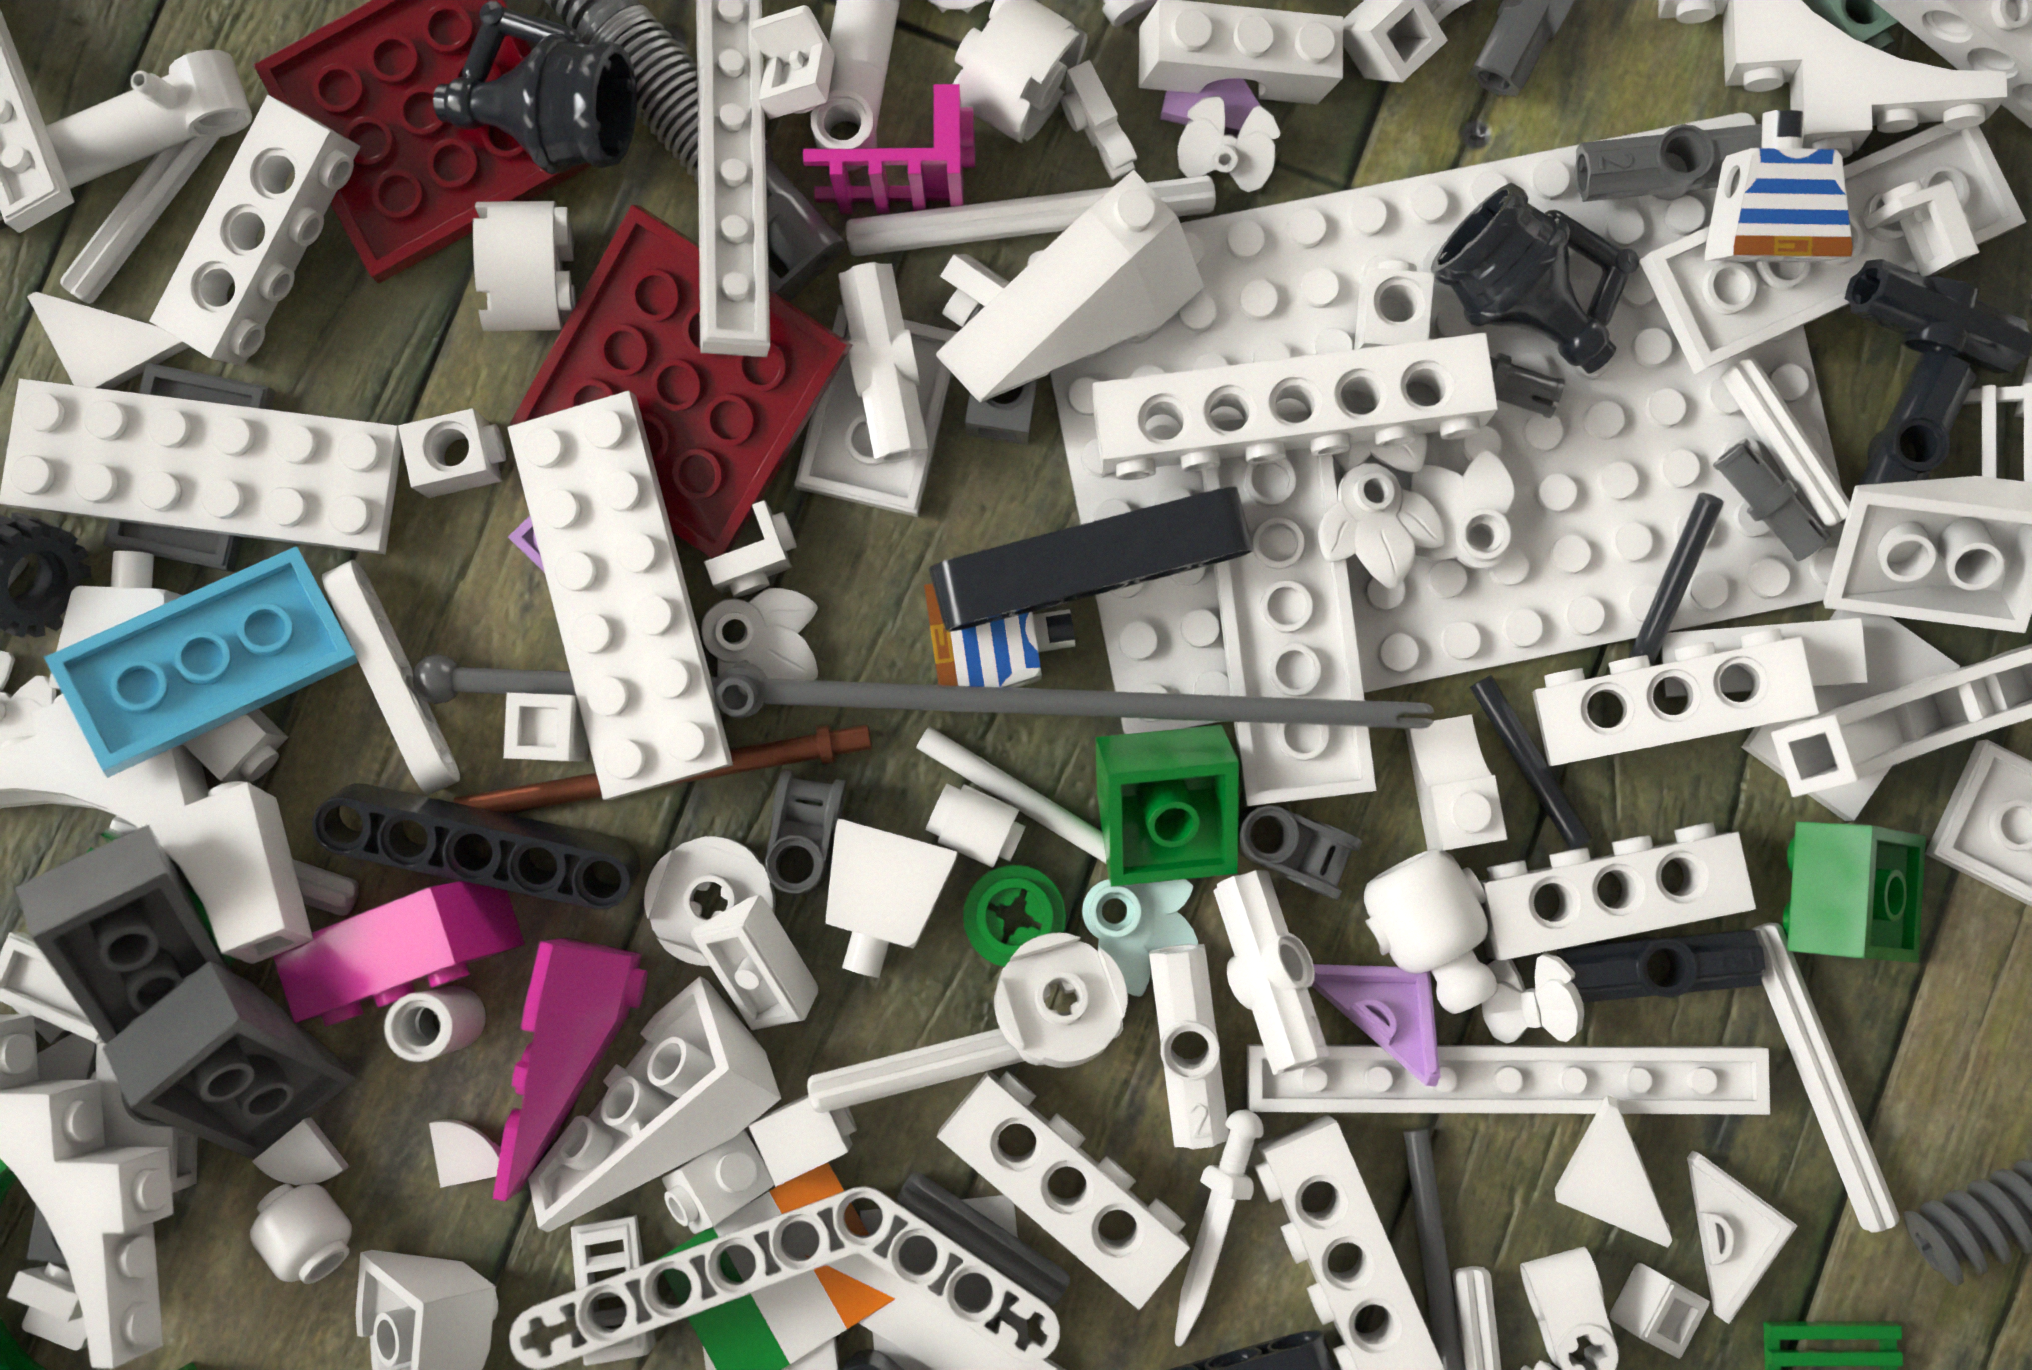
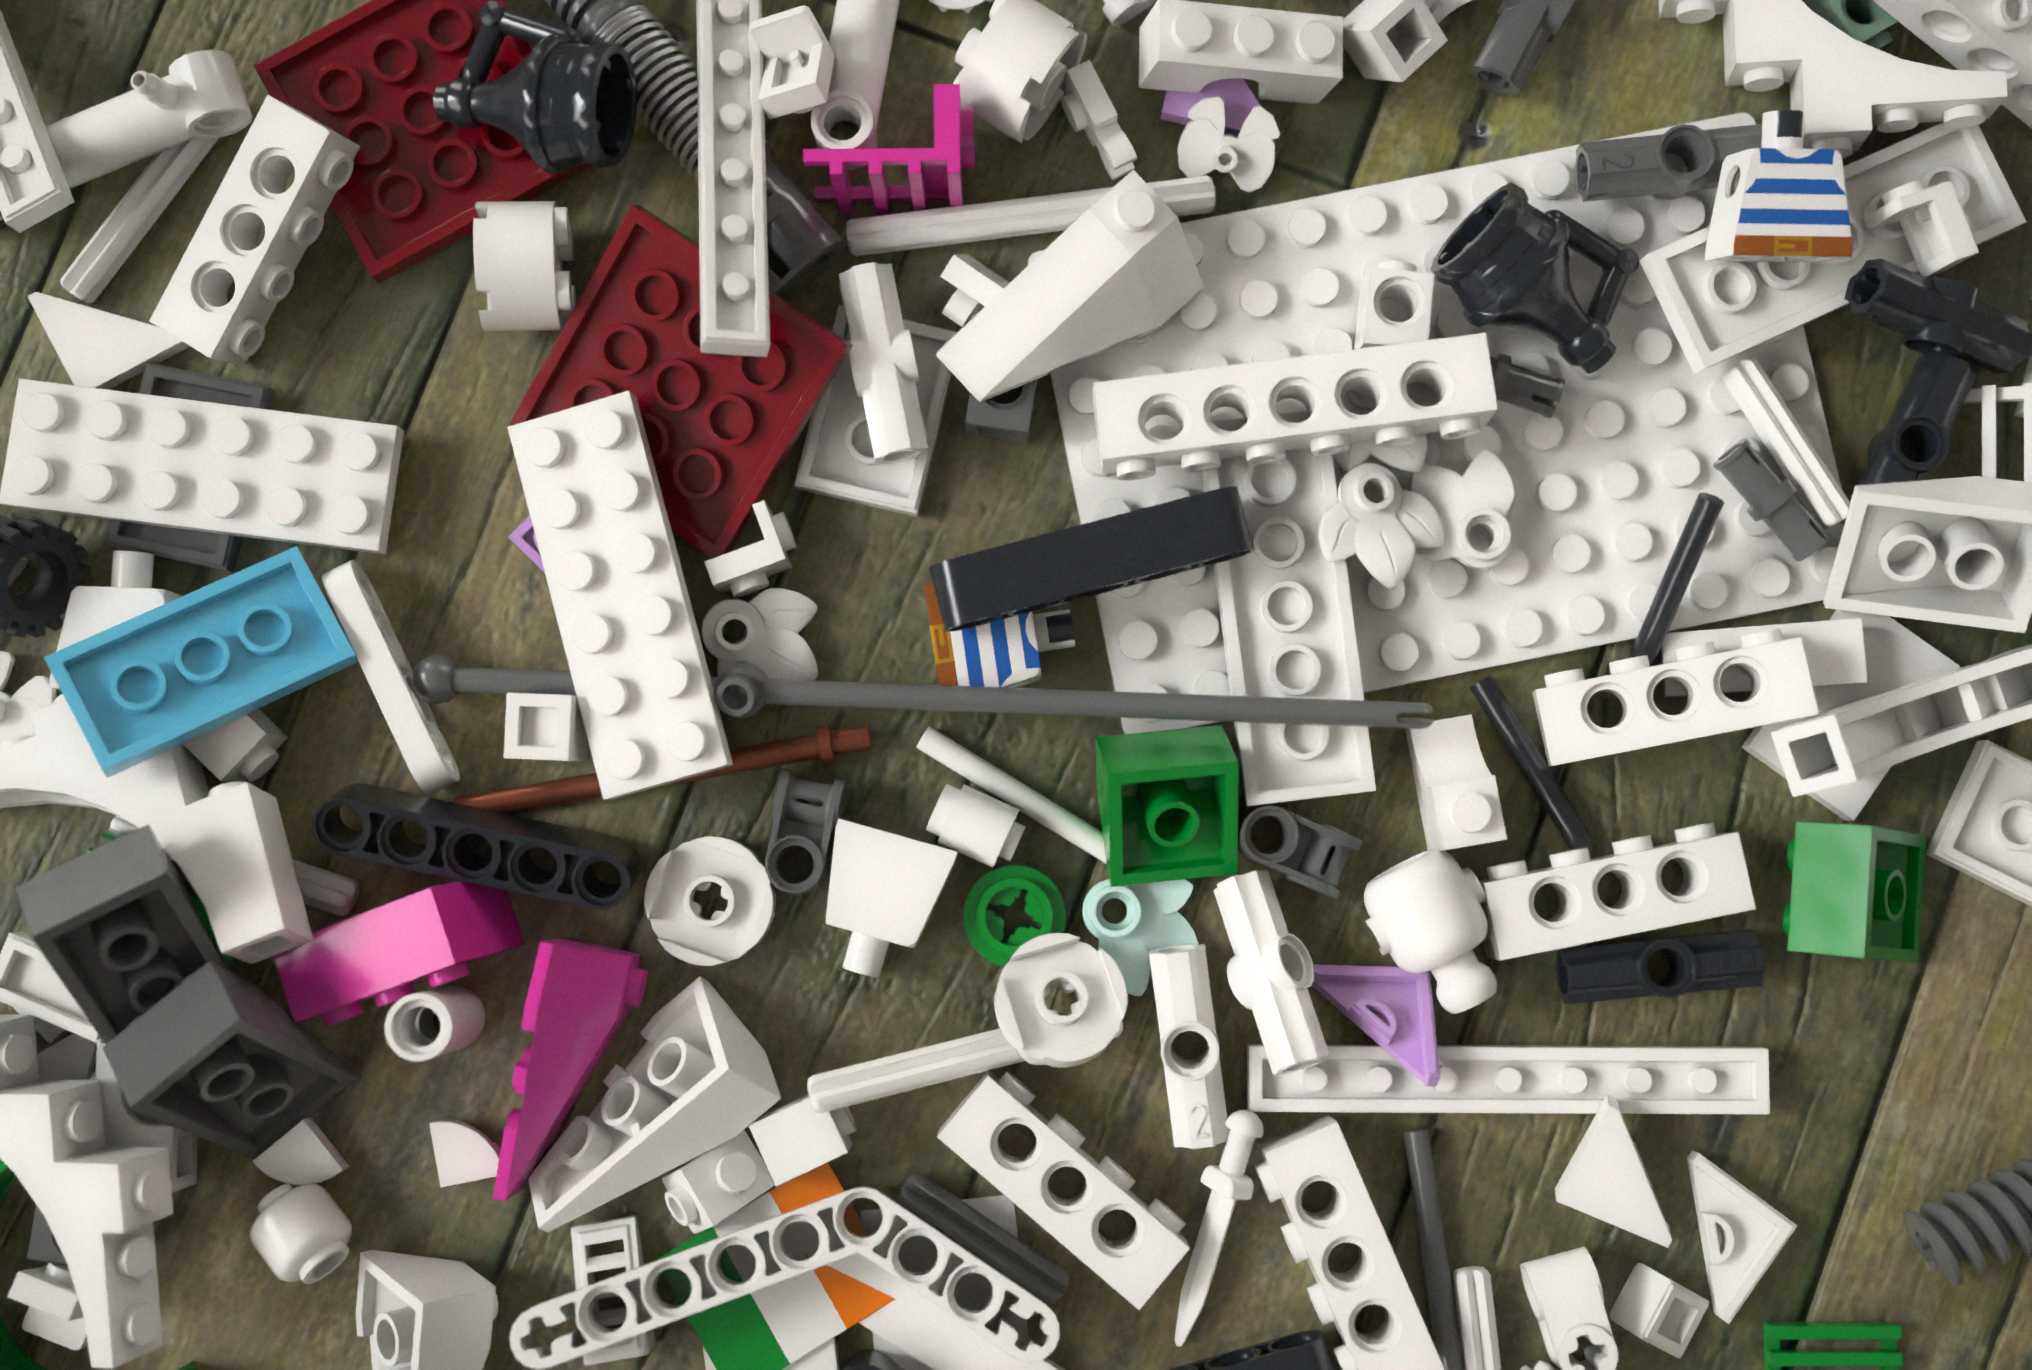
white brick [398,408,506,498] -> none
white slope [690,895,819,1030] -> none
white piece [1482,953,1584,1043] -> none
white axle [1752,923,1900,1233] -> none

